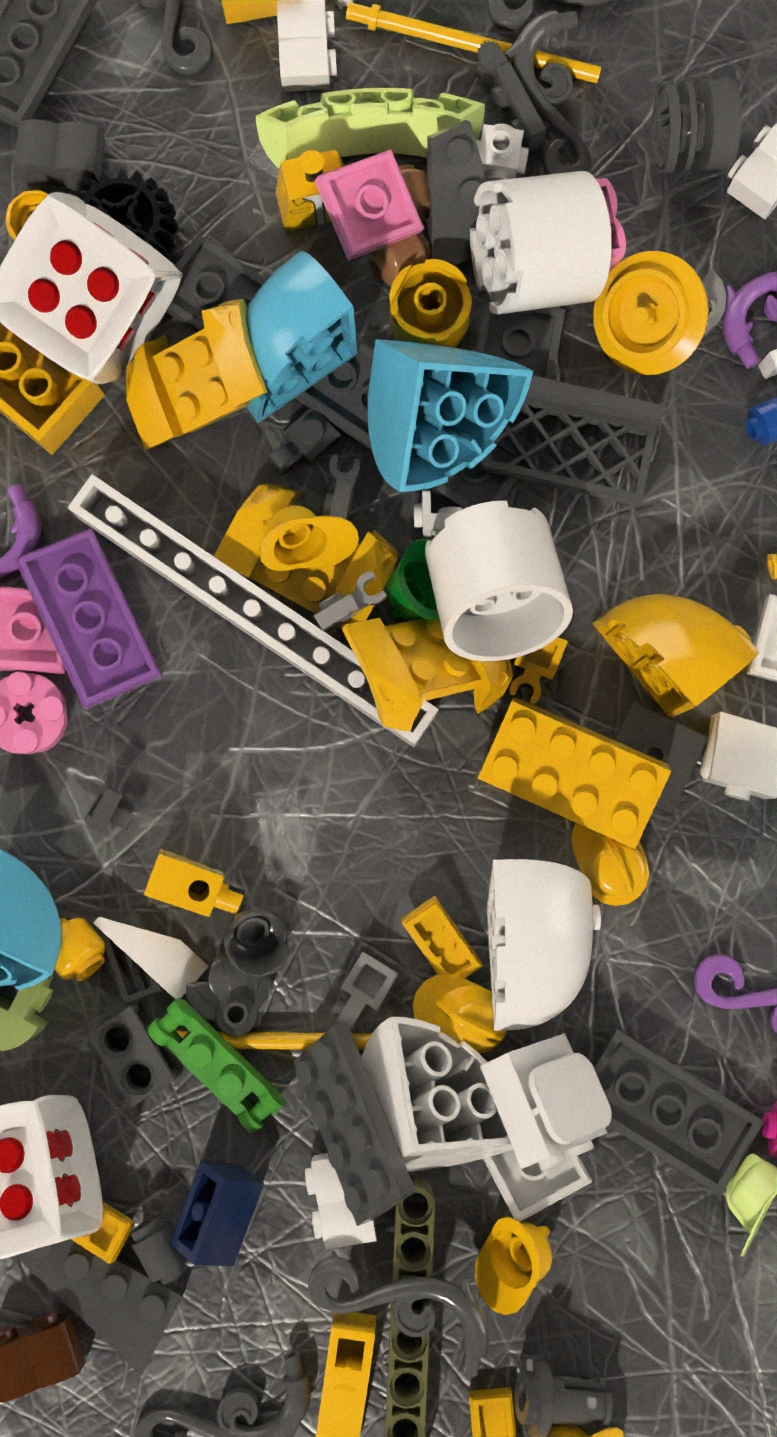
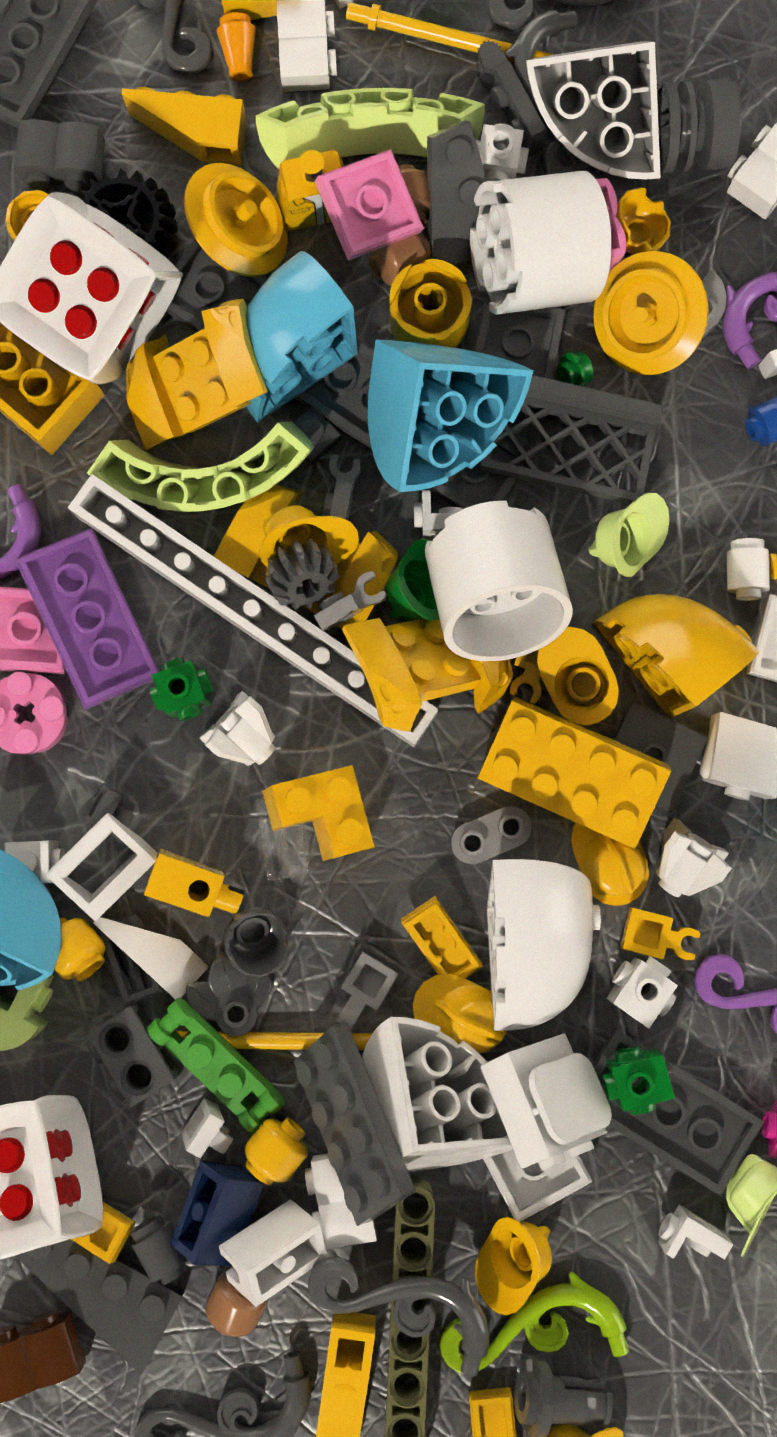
none -> white bracket [5,840,65,883]
none -> white tile [46,813,157,921]
none -> yellowish green brick [87,422,314,512]
none -> yellow slope [122,87,247,166]
none -> green brick [149,658,214,721]
none -> white tile [180,1098,234,1158]
none -> yellow piece [184,163,288,277]
none -> white brick [200,691,275,766]
none -> medium nougat head [205,1269,268,1337]
none -> light orange cone [216,12,256,81]
none -> white brick [219,1199,328,1307]
none -> yellow head [245,1117,308,1186]
none -> yellow brick [262,765,374,861]
none -> dark grey gear [265,538,340,611]
none -> lime plant [440,1272,629,1374]
none -> light grey plate [451,806,532,864]
none -> white brick [526,41,661,179]
none -> yellow piece [537,627,619,725]
none -> green plate [557,351,593,387]
none -> yellowish green piece [588,493,669,577]
none -> green brick [602,1046,675,1115]
none -> white brick [607,957,678,1028]
none -> yellow hair [615,187,671,255]
none -> yellow plate [620,907,701,960]
none -> white brick [656,818,732,897]
none -> white bracket [658,1204,733,1260]
none -> white brick [726,538,770,601]

